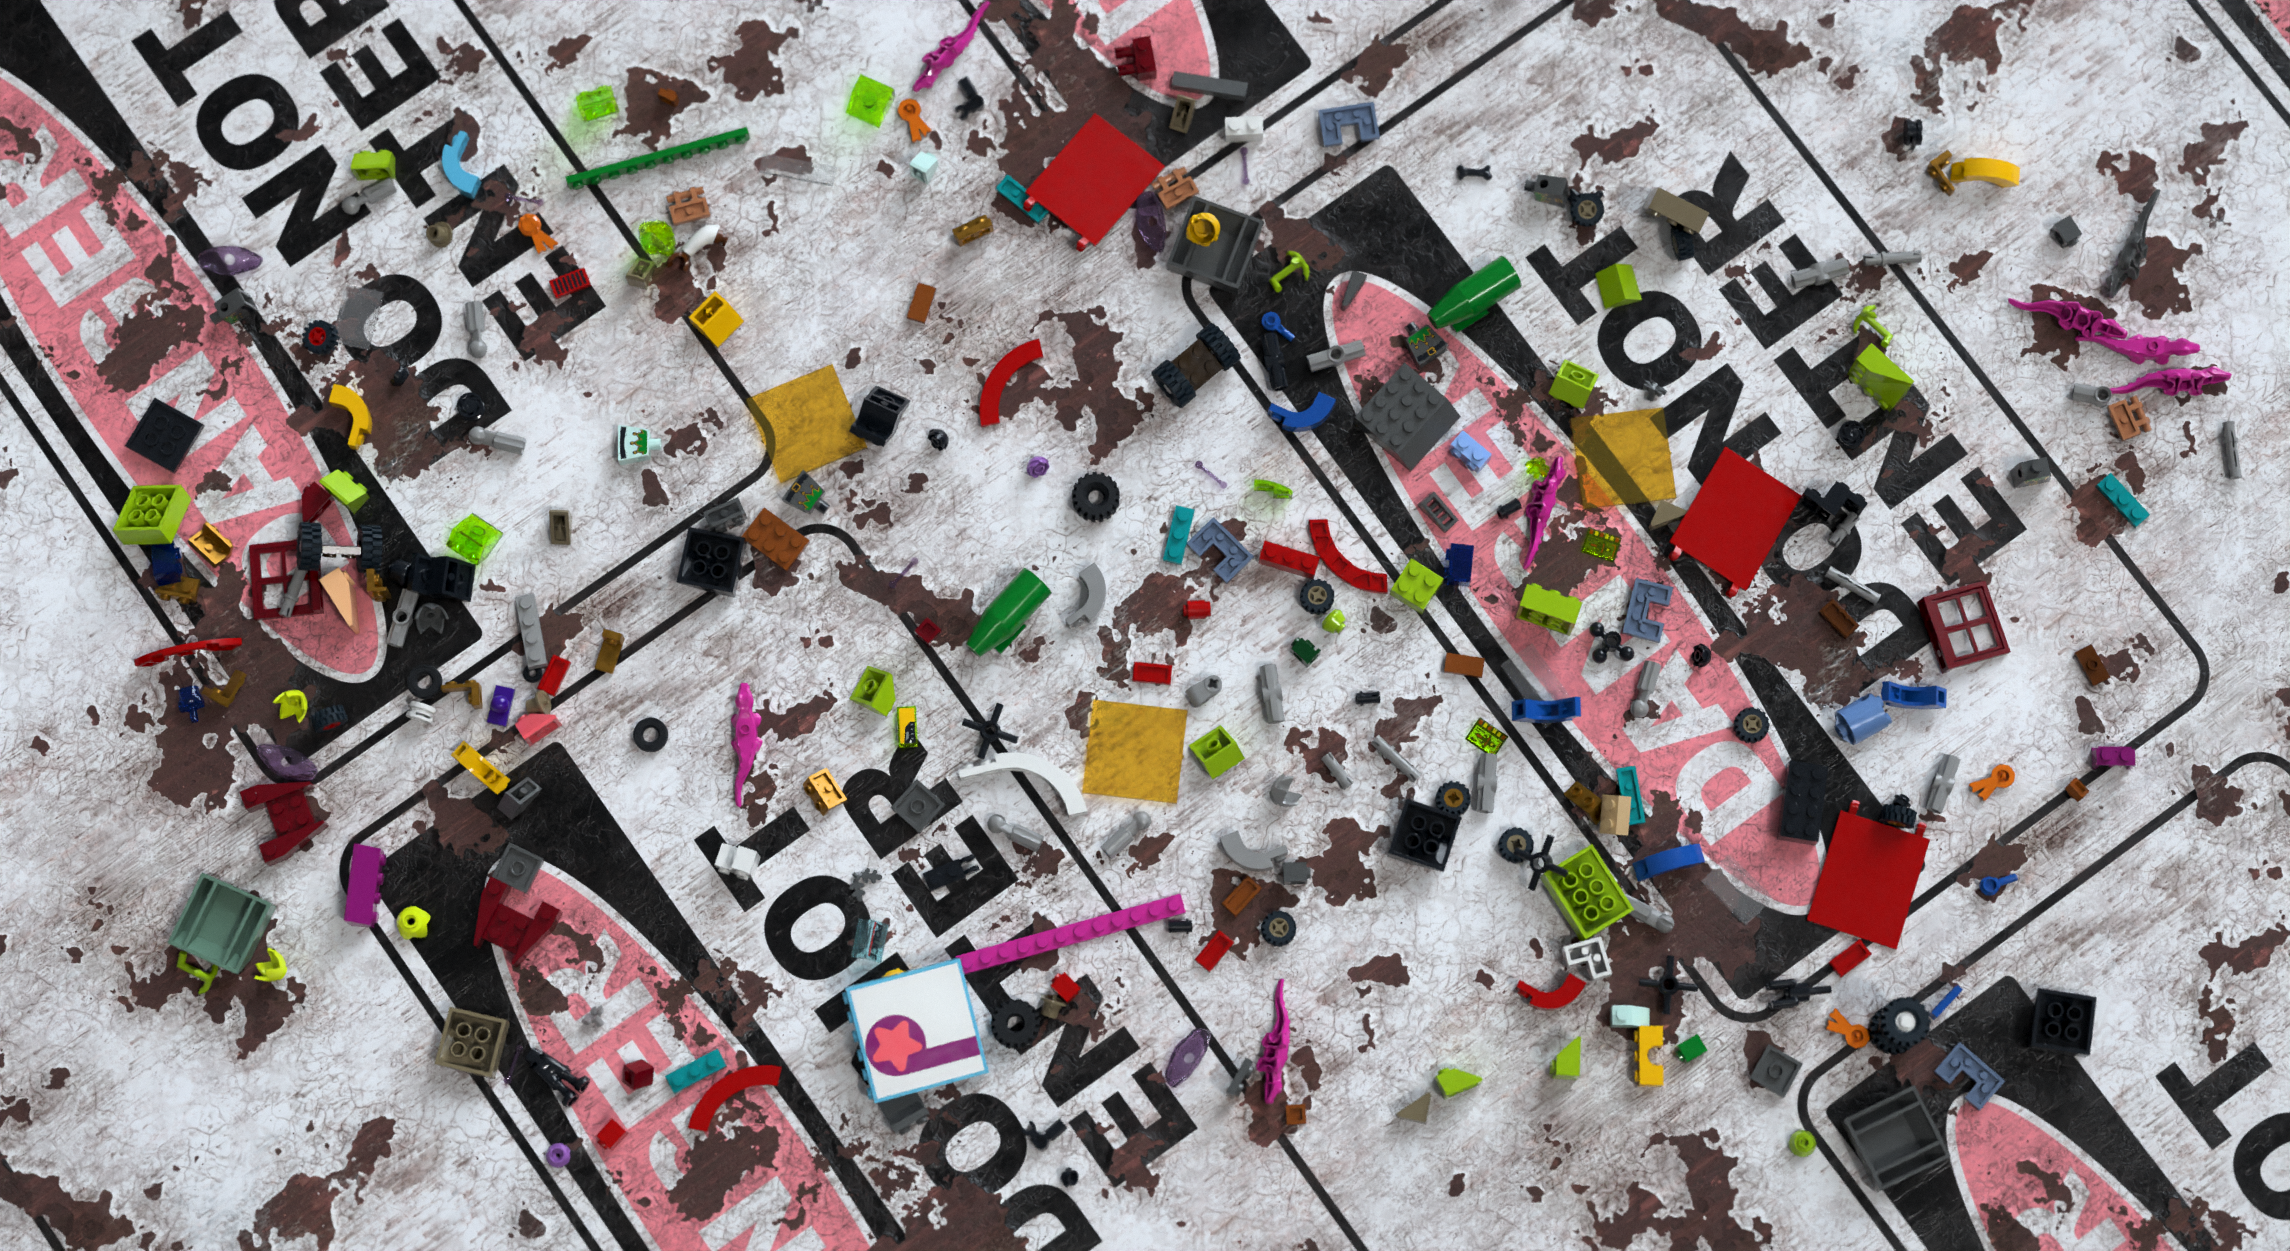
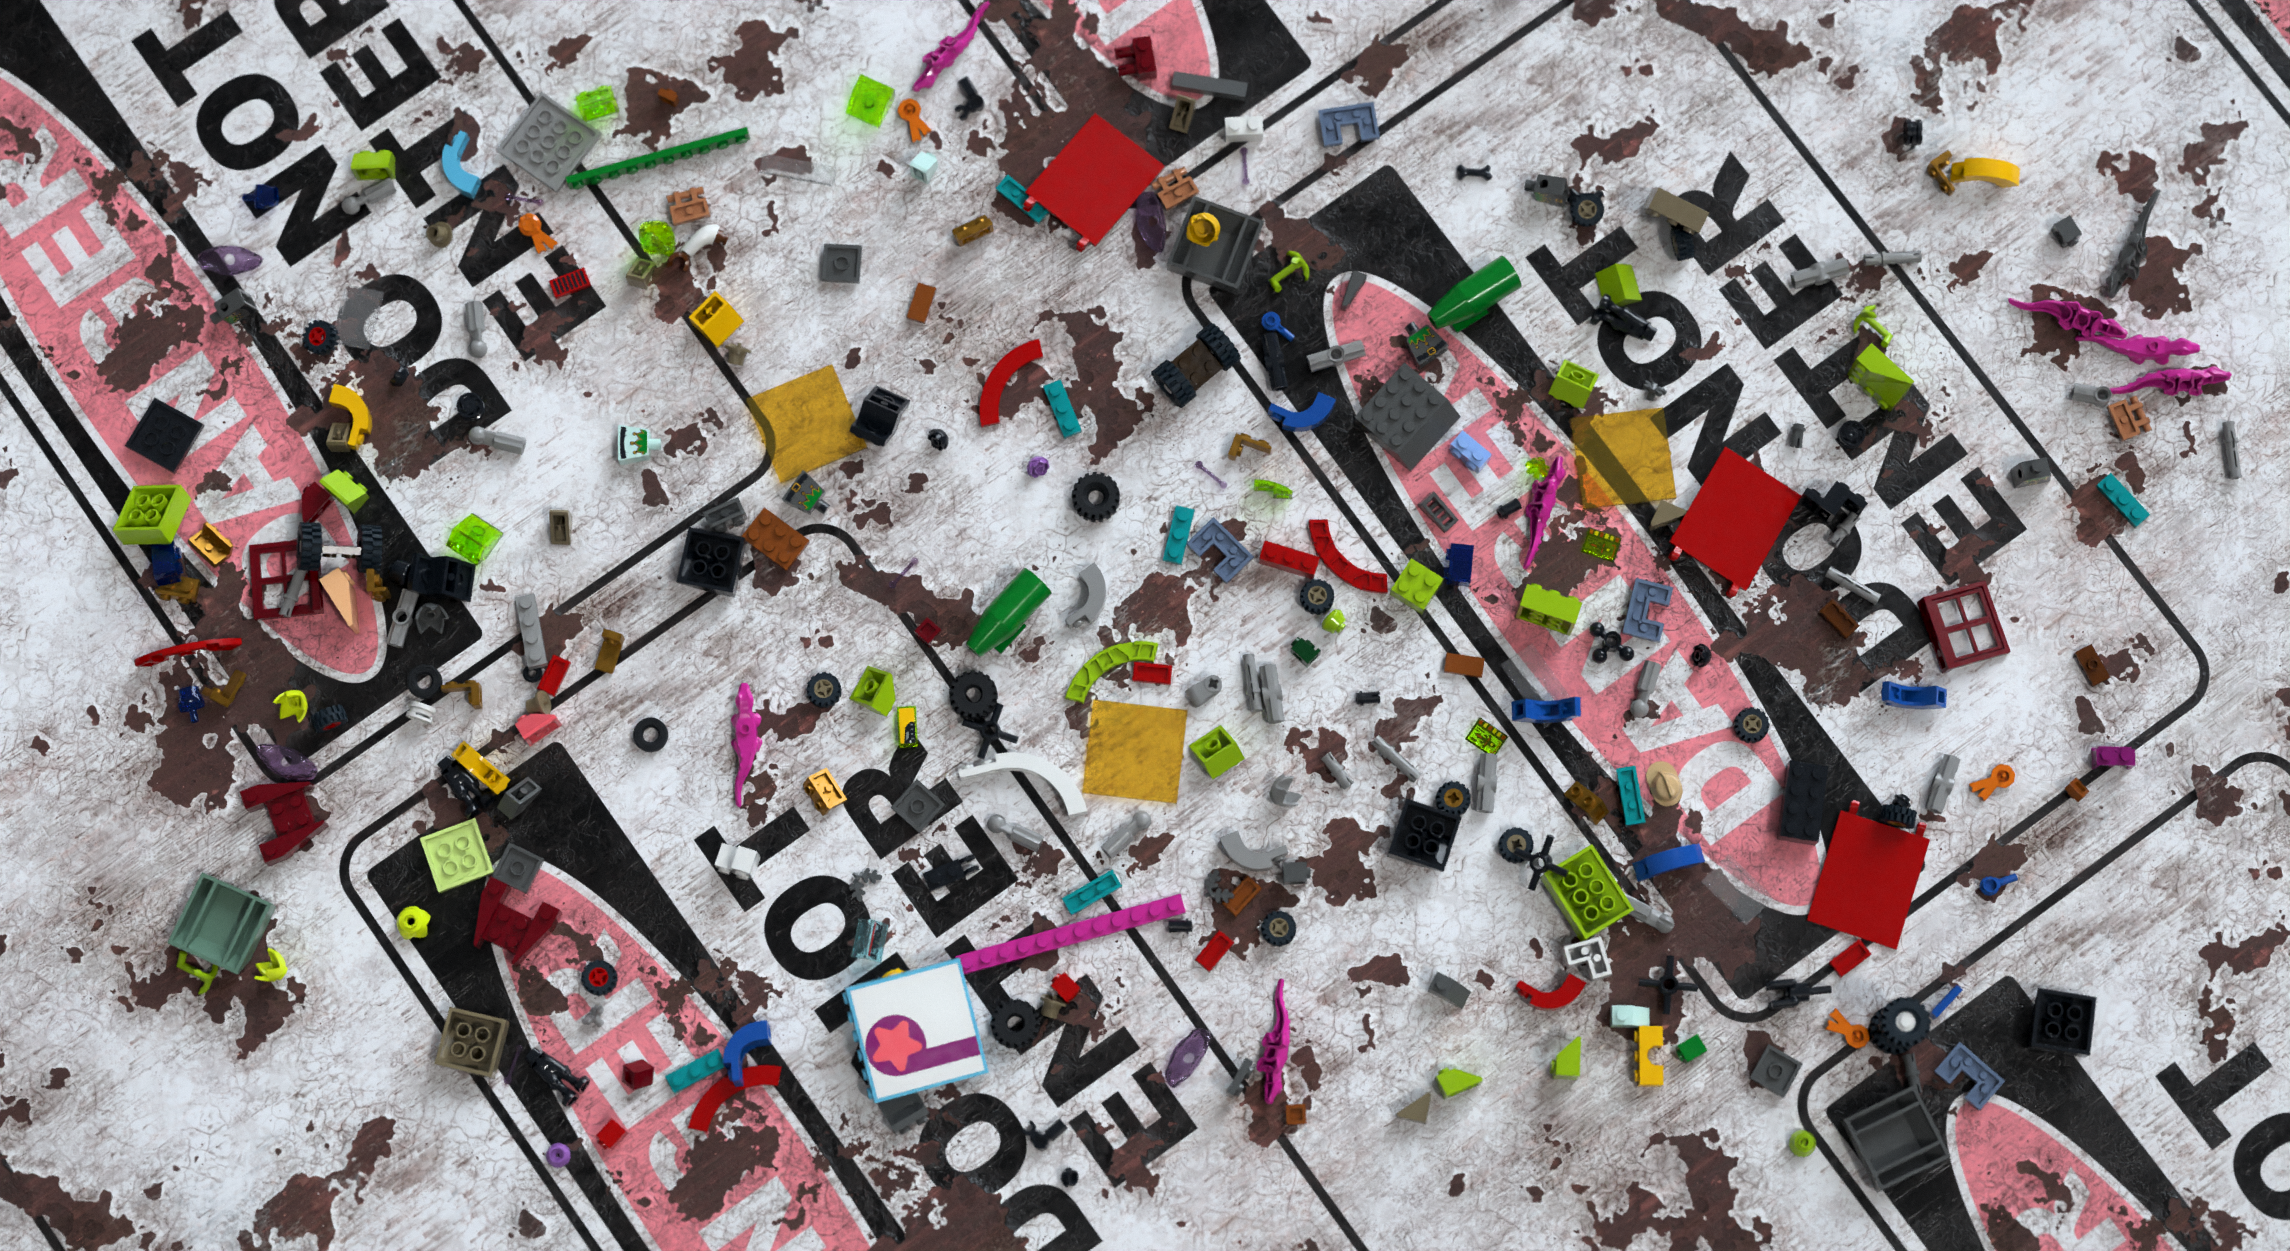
magenta slope [344,843,386,928] -> none
dark purple tile [487,685,516,727] -> none
red brick [1183,600,1211,620] -> none
tan brick [1599,794,1631,835] -> none
medium blue cylinder [1834,693,1892,745] -> none
none -> clear blue piece [243,184,279,209]
none -> dark tan slope [326,423,352,452]
none -> yellowish green plate [420,818,494,893]
none -> black piece [437,755,496,819]
none -> light grey plate [497,92,602,193]
none -> black wheel [581,960,618,996]
none -> blue arch [723,1020,772,1087]
none -> dark tan piece [725,343,751,366]
none -> black wheel [806,672,842,708]
none -> dark grey plate [822,244,862,284]
none -> black tyre [949,670,998,721]
none -> teal plate [1043,379,1082,439]
none -> teal plate [1062,869,1122,916]
none -> lime tile [1065,641,1159,704]
none -> dark grey animal [1204,870,1235,904]
none -> pearl gold bracket [1228,433,1272,461]
none -> light grey pin [1242,654,1263,712]
none -> dark grey slope [1427,971,1471,1009]
none -> black piece [1590,293,1658,342]
none -> tan piece [1646,761,1683,806]
none -> dark grey pin [1790,423,1806,448]
none -> dark grey pin [1902,1053,1922,1093]

